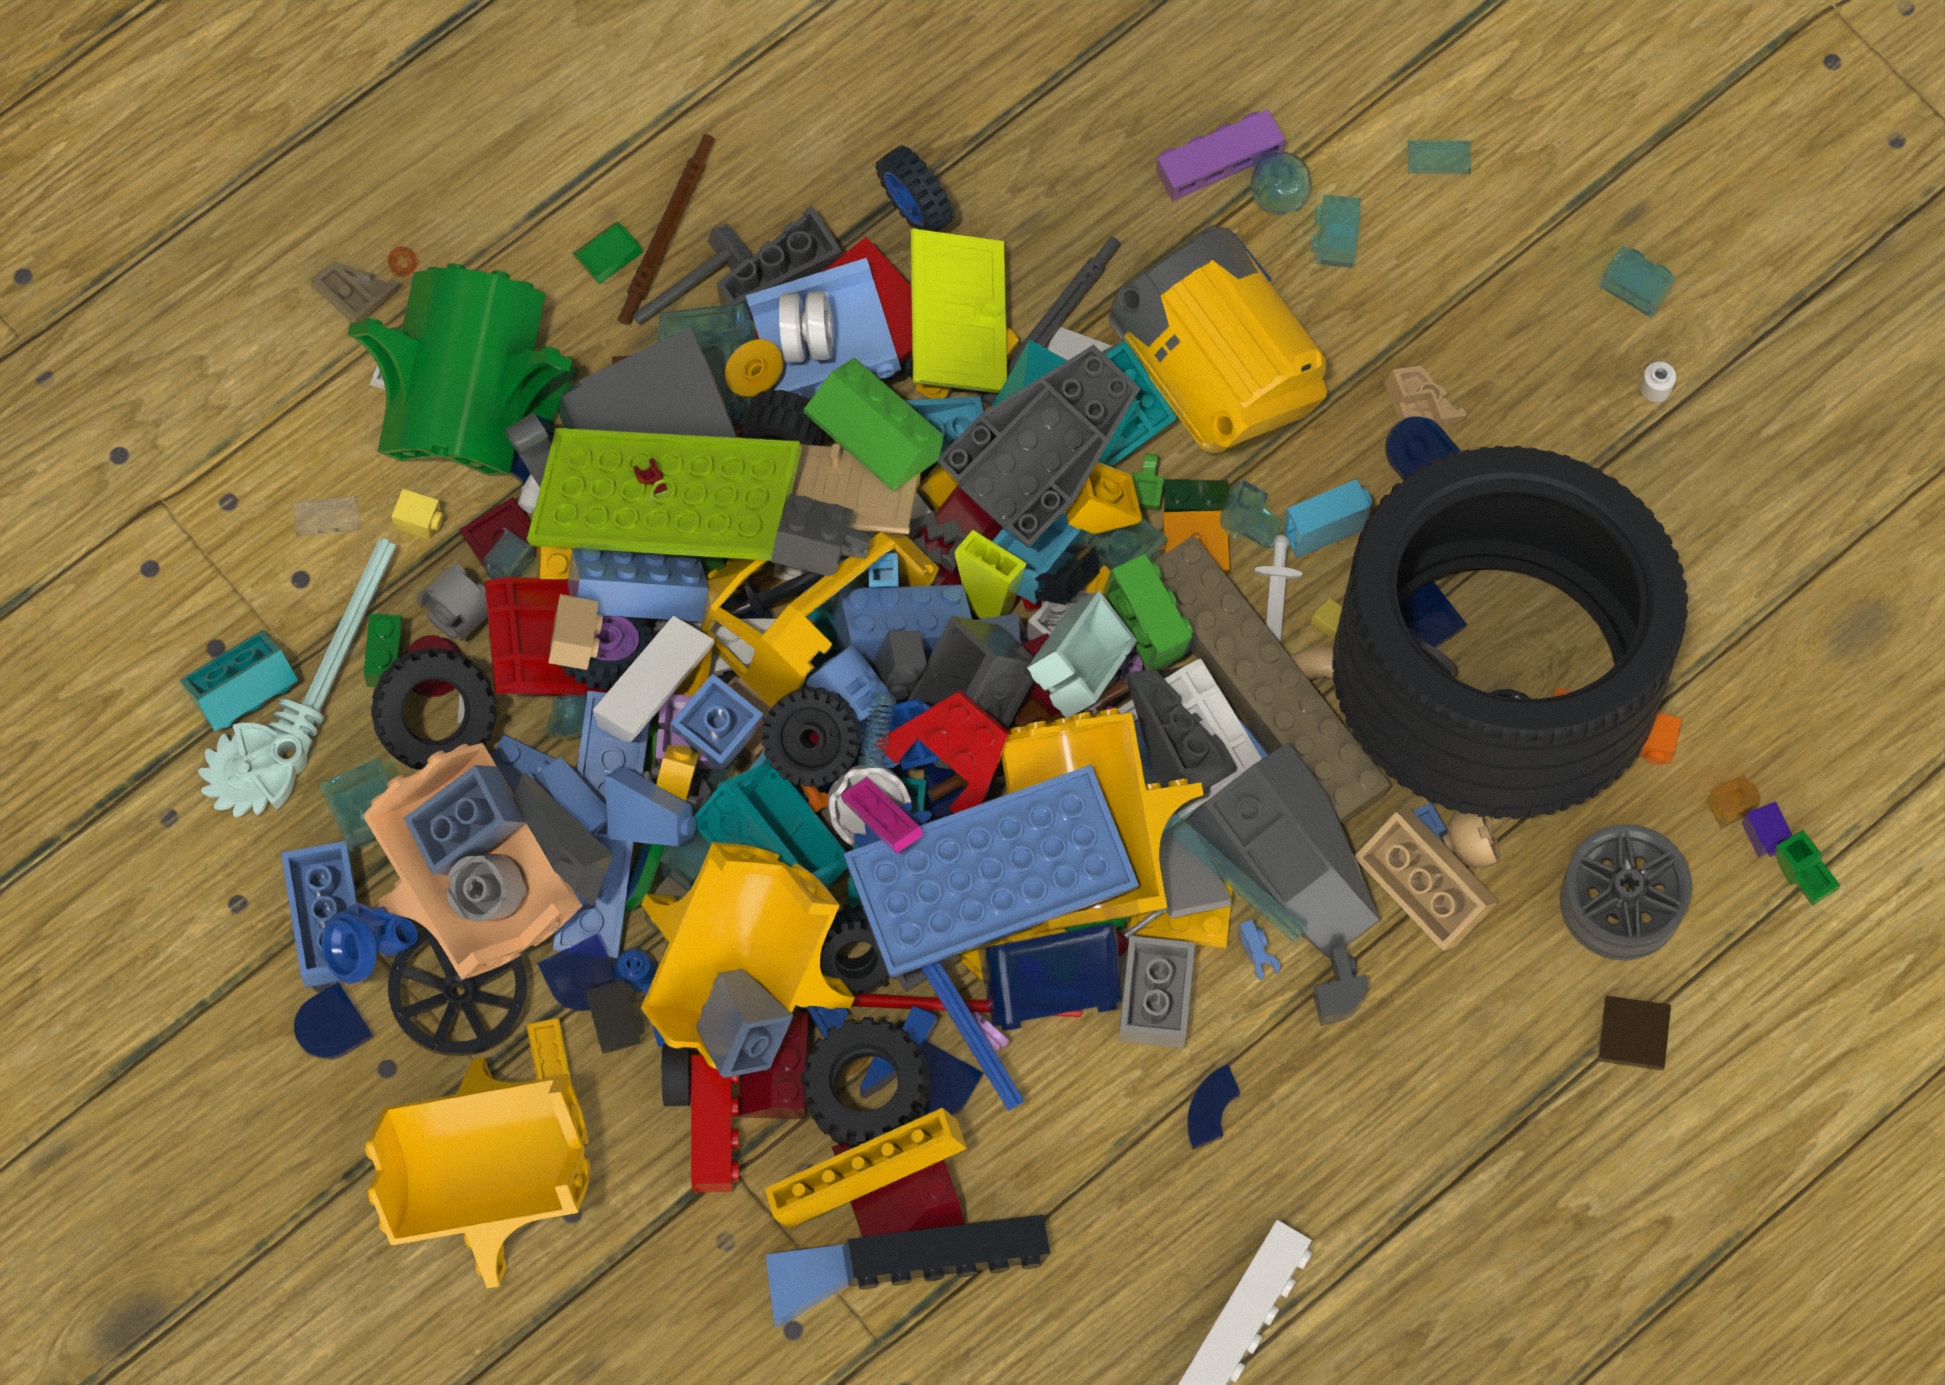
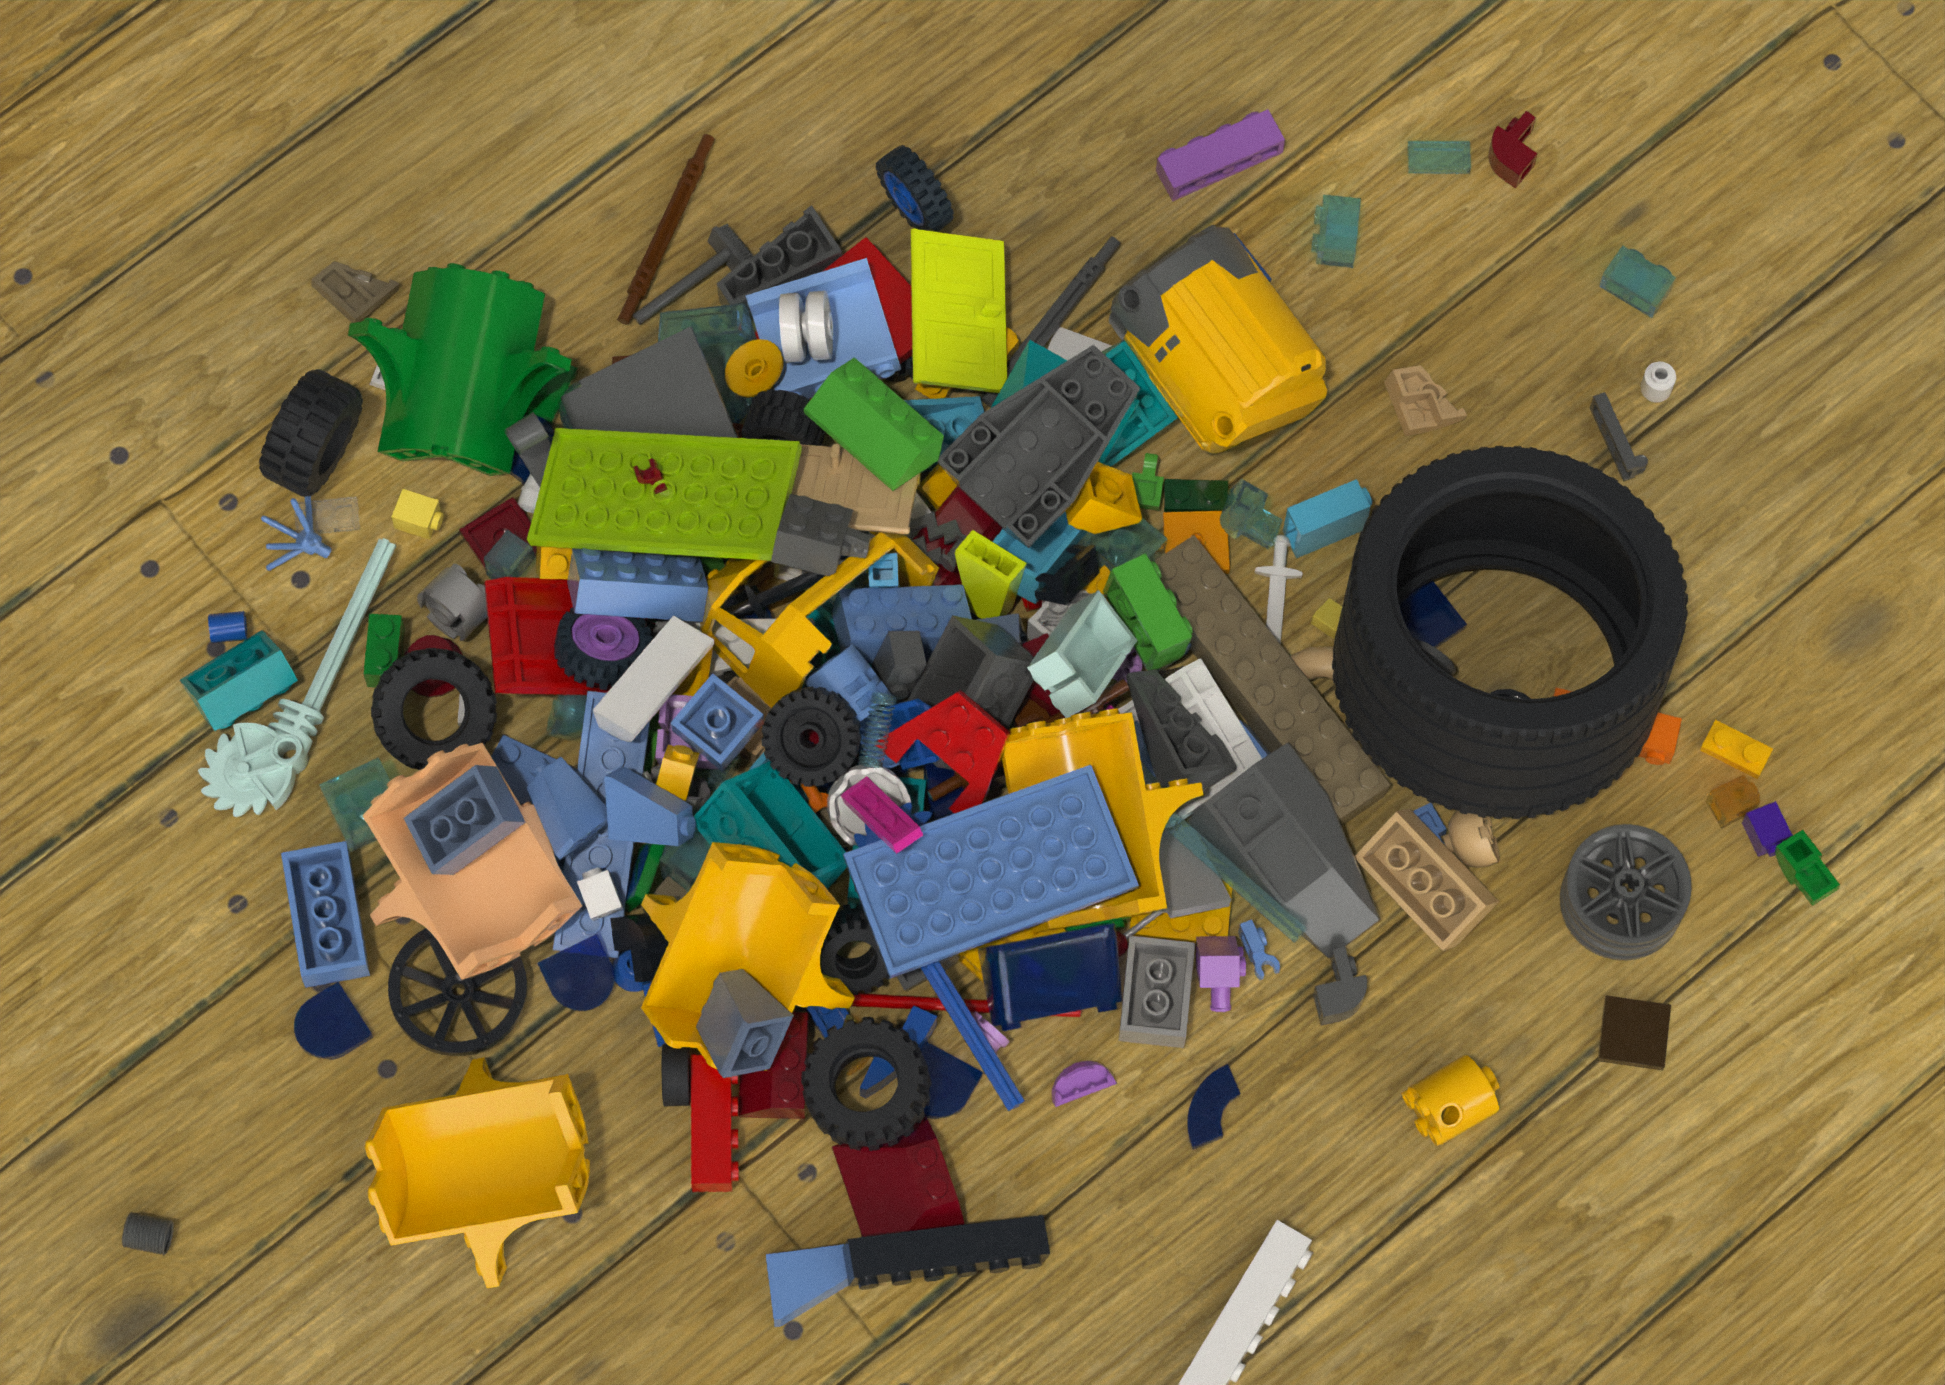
blue piece [321,902,418,984] -> none
clear orange bush [387,246,417,277] -> none
light grey brick [446,854,526,922] -> none
dark grey wedge [513,773,613,905] -> none
yellow plate [526,1018,571,1080] -> none
tan brick [548,594,603,670] -> none
green piece [572,222,643,285] -> none
clear smoke brick [584,977,645,1054] -> none
yellow brick [764,1108,967,1229] -> none
clear light blue cylinder [1250,151,1312,216] -> none
clear blue tile [1385,416,1461,480] -> none
none -> dark grey piece [122,1212,174,1256]
none -> blue piece [208,611,247,643]
none -> black tyre [259,369,363,497]
none -> medium blue plant [261,496,331,571]
none -> white brick [577,867,624,921]
none -> black brick [610,913,669,982]
none -> medium lavender plate [1052,1061,1117,1107]
none -> medium lavender brick [1196,936,1246,1012]
none -> yellow cylinder [1401,1055,1499,1146]
none -> dark red brick [1488,111,1538,189]
none -> dark grey hinge [1590,392,1648,482]
none -> yellow plate [1700,720,1773,779]

